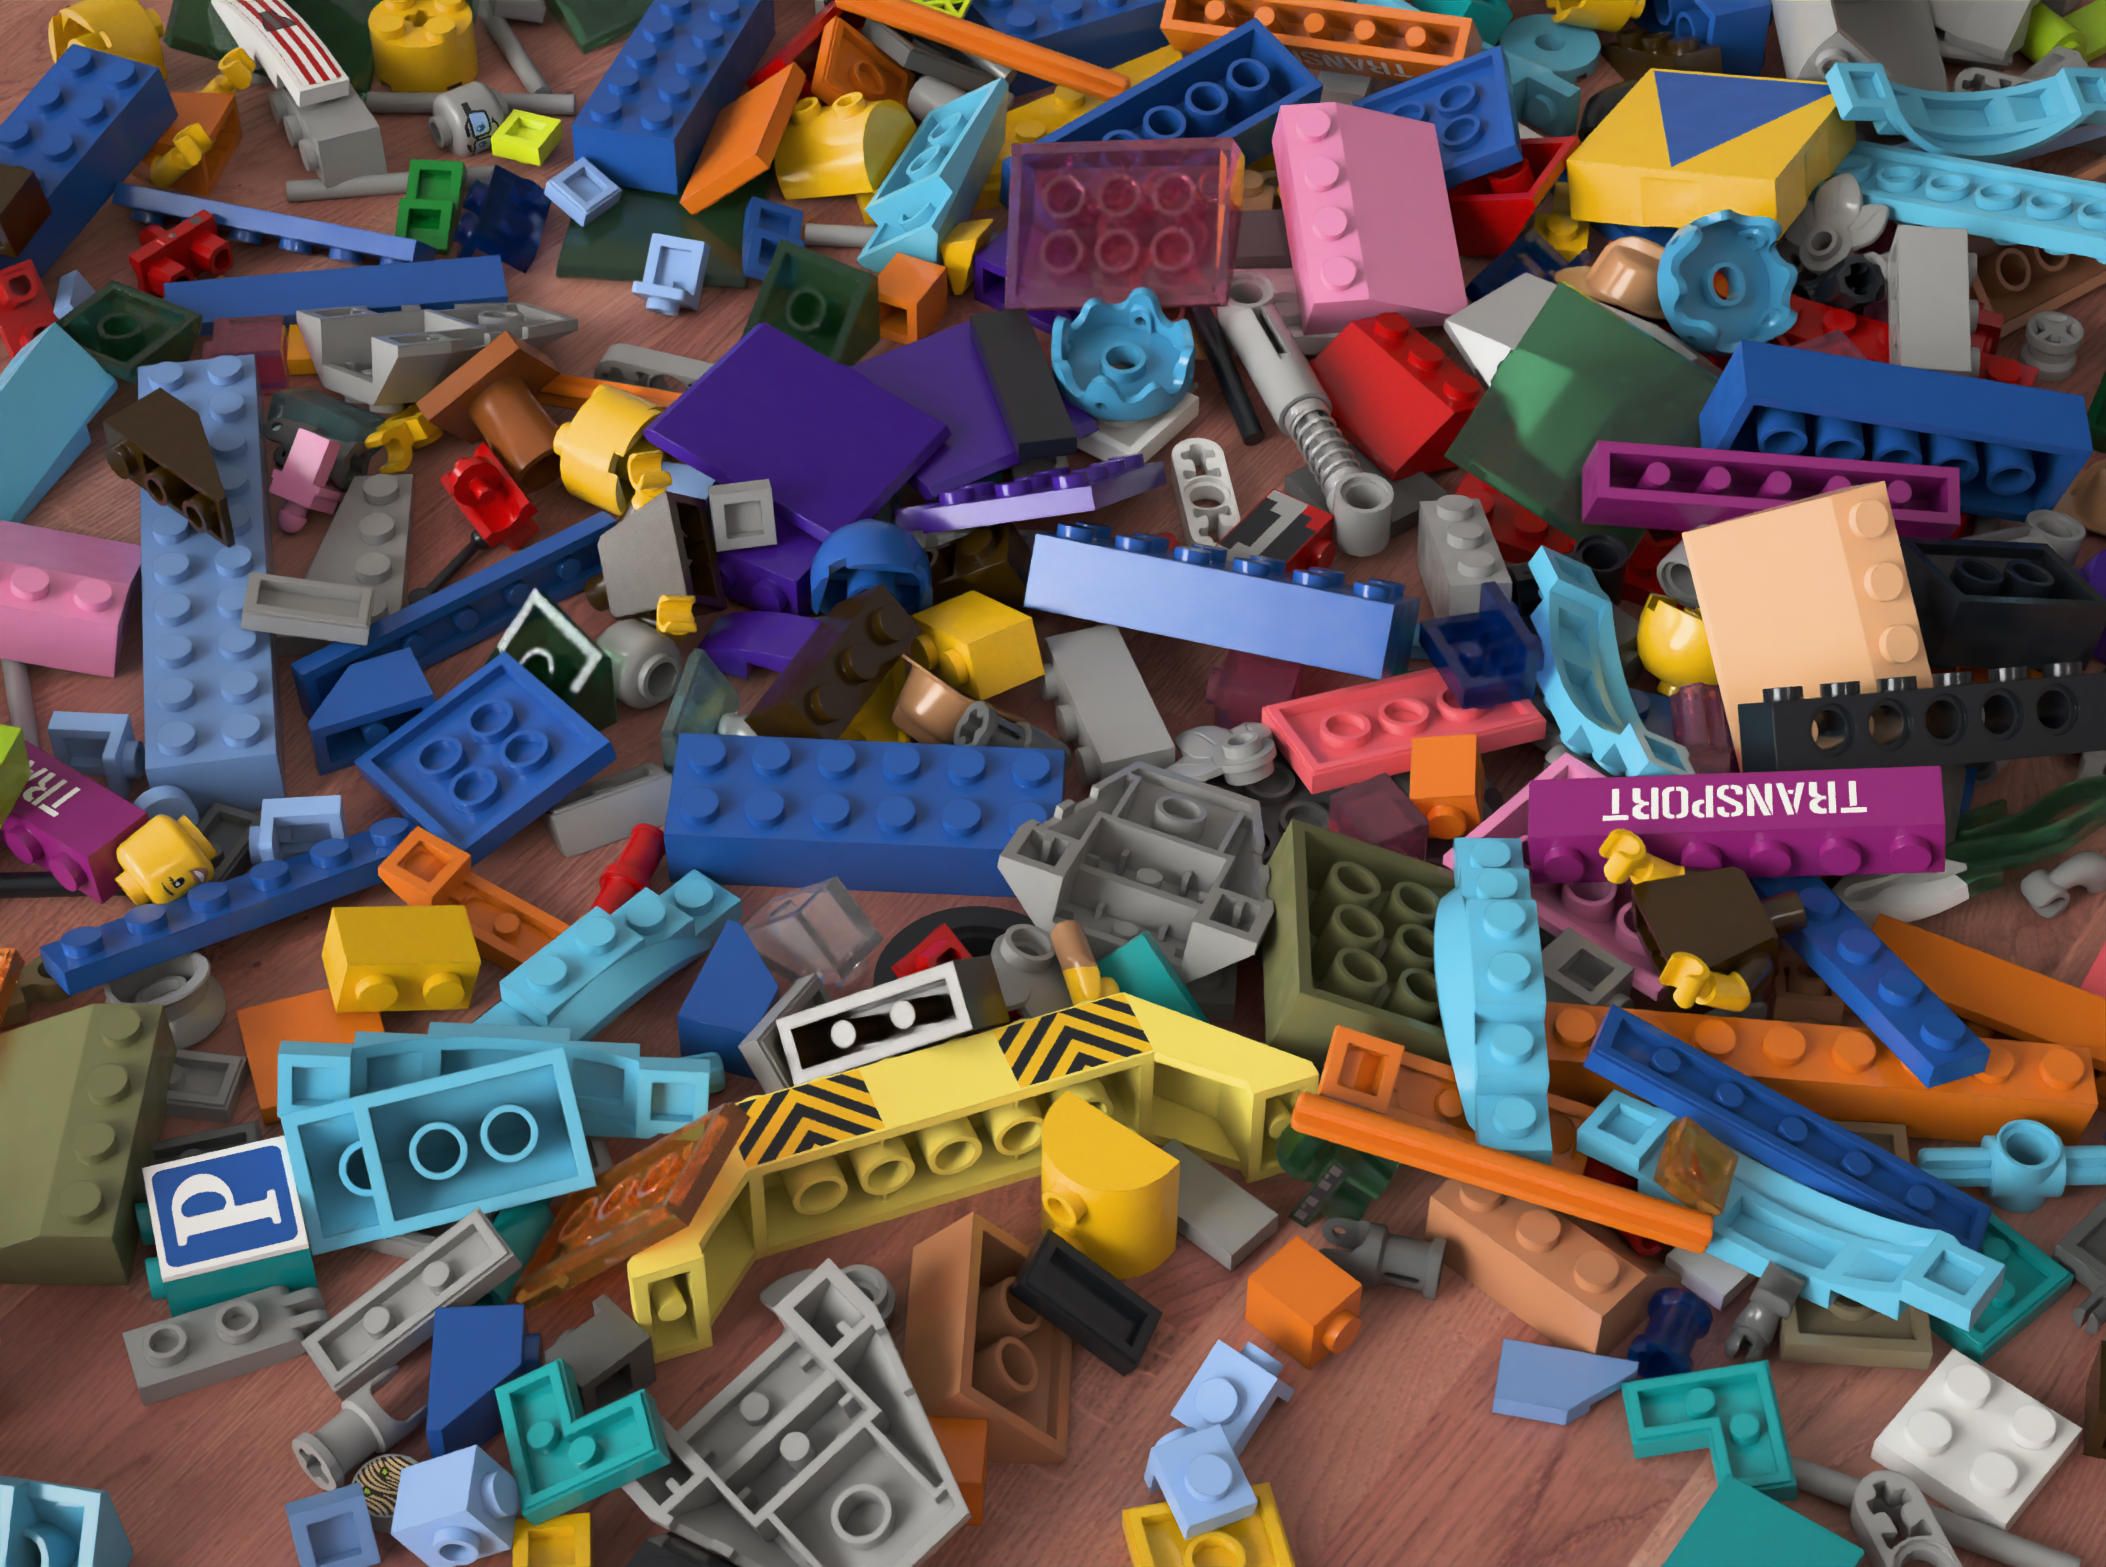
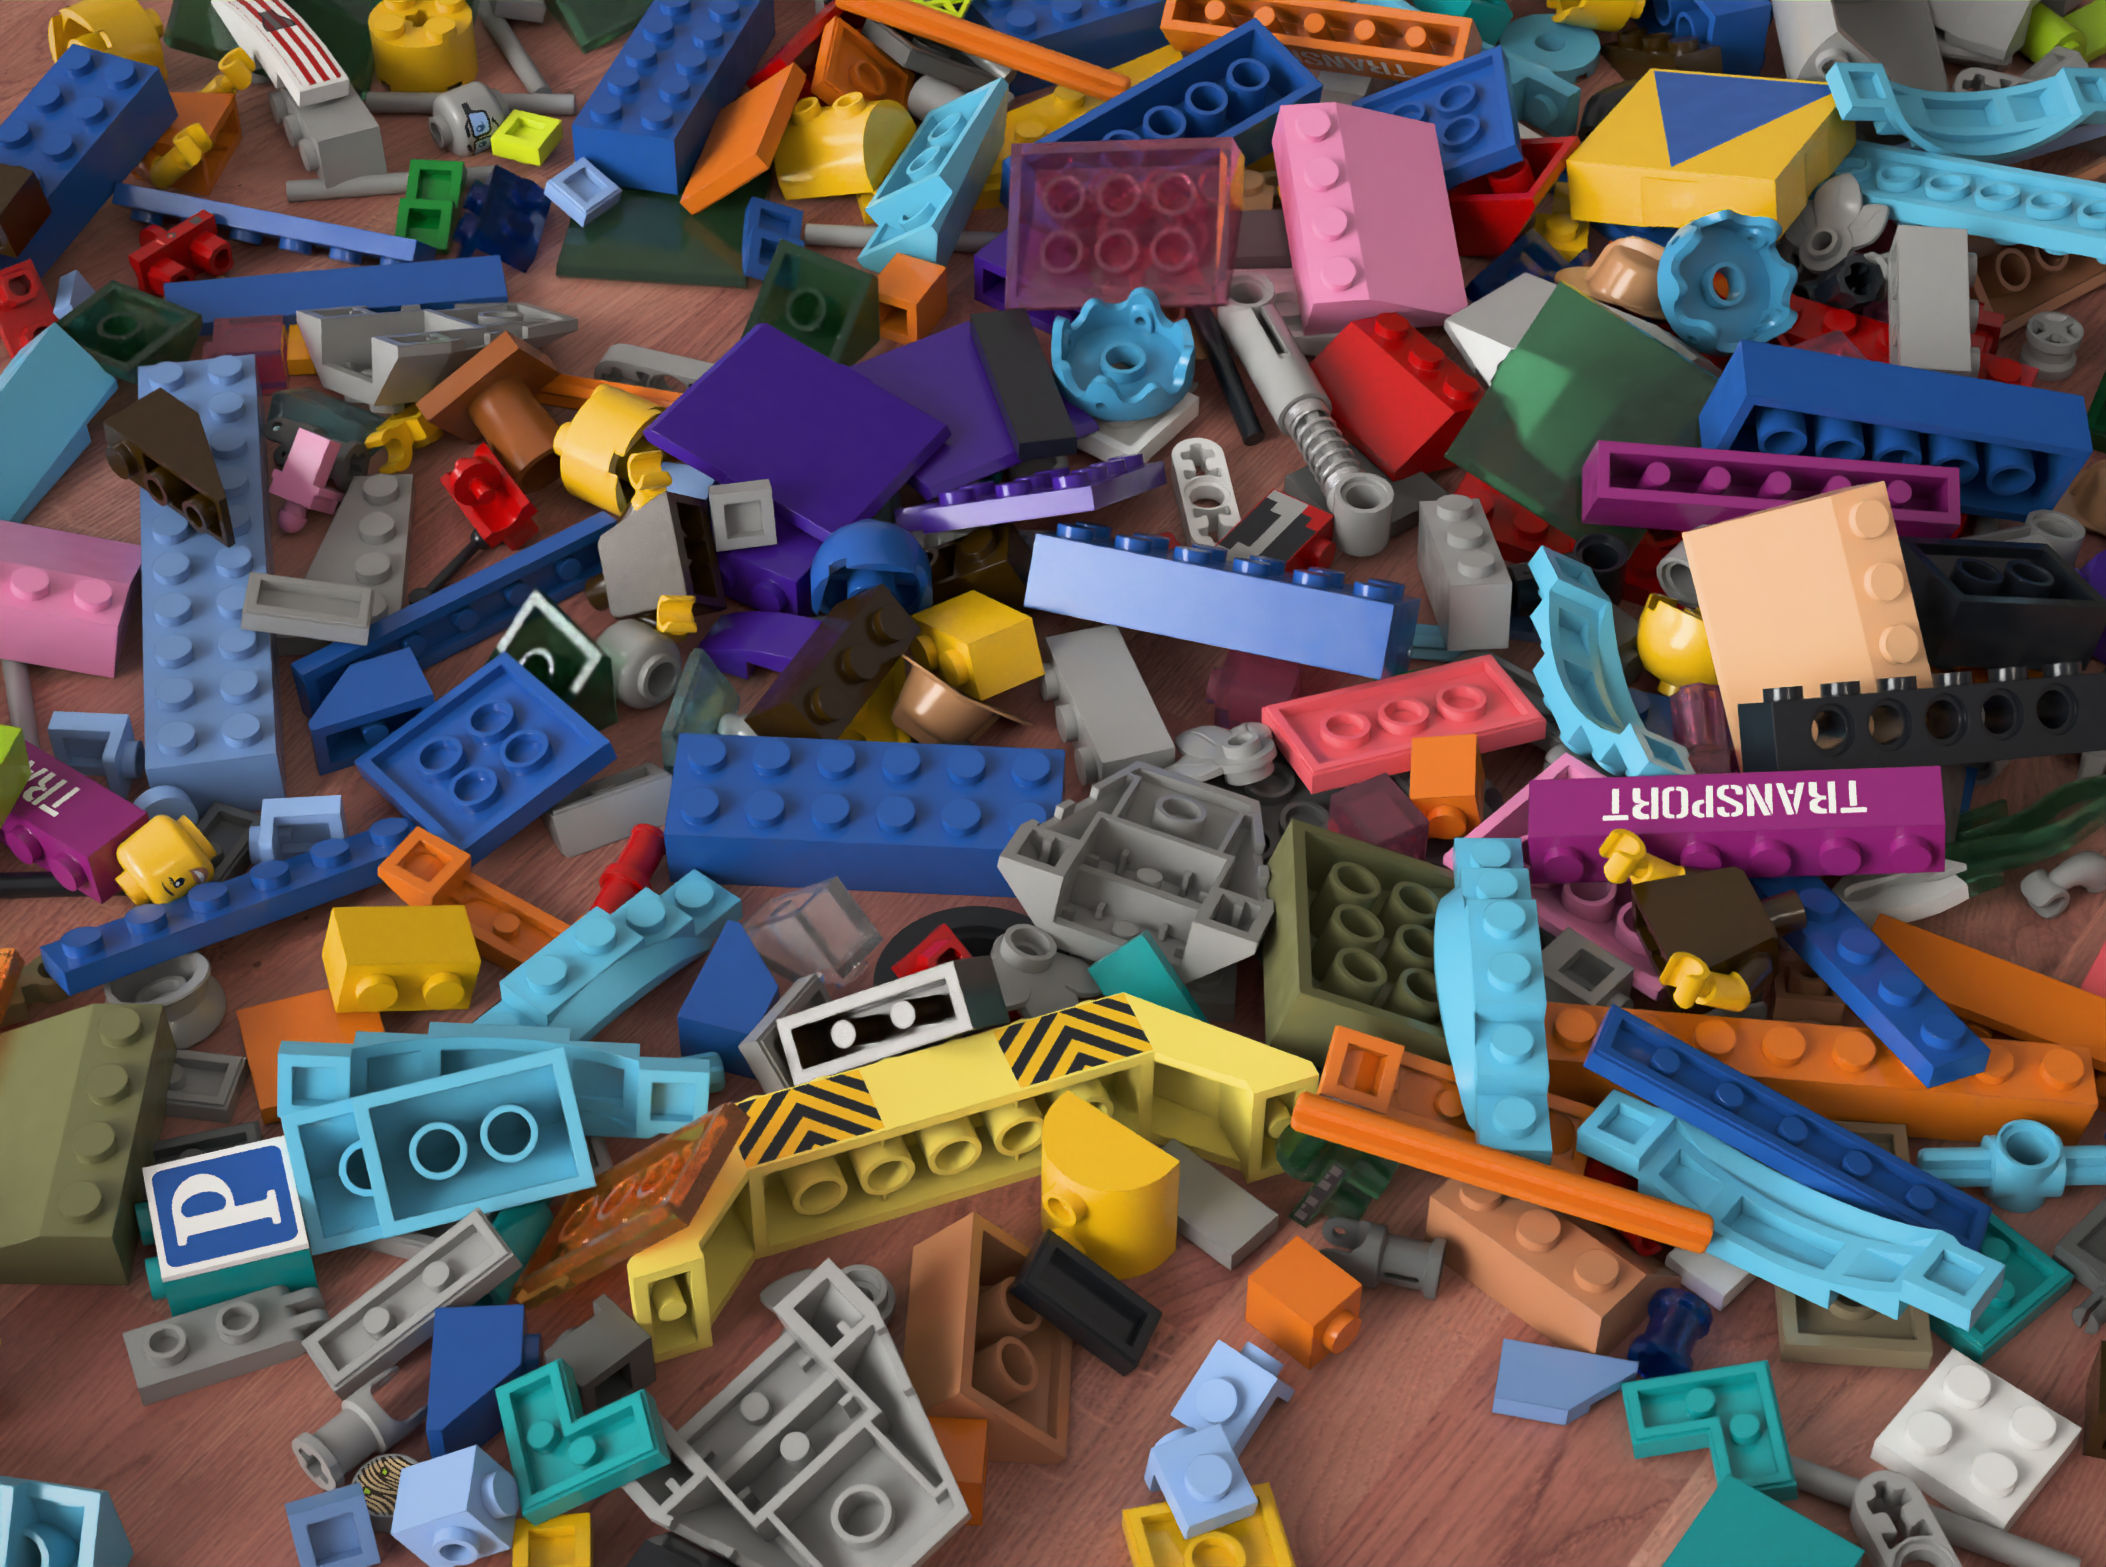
light blue bracket [631,233,711,316] -> none
yellow slope [940,218,994,295] -> none
dark grey piece [954,700,1072,771] -> none
arm [1050,920,1120,1006] -> none
clear blue bracket [1419,581,1544,710] -> none
clear orange tile [1653,1116,1739,1217] -> none
dark grey arm [1724,1261,1806,1364] -> none

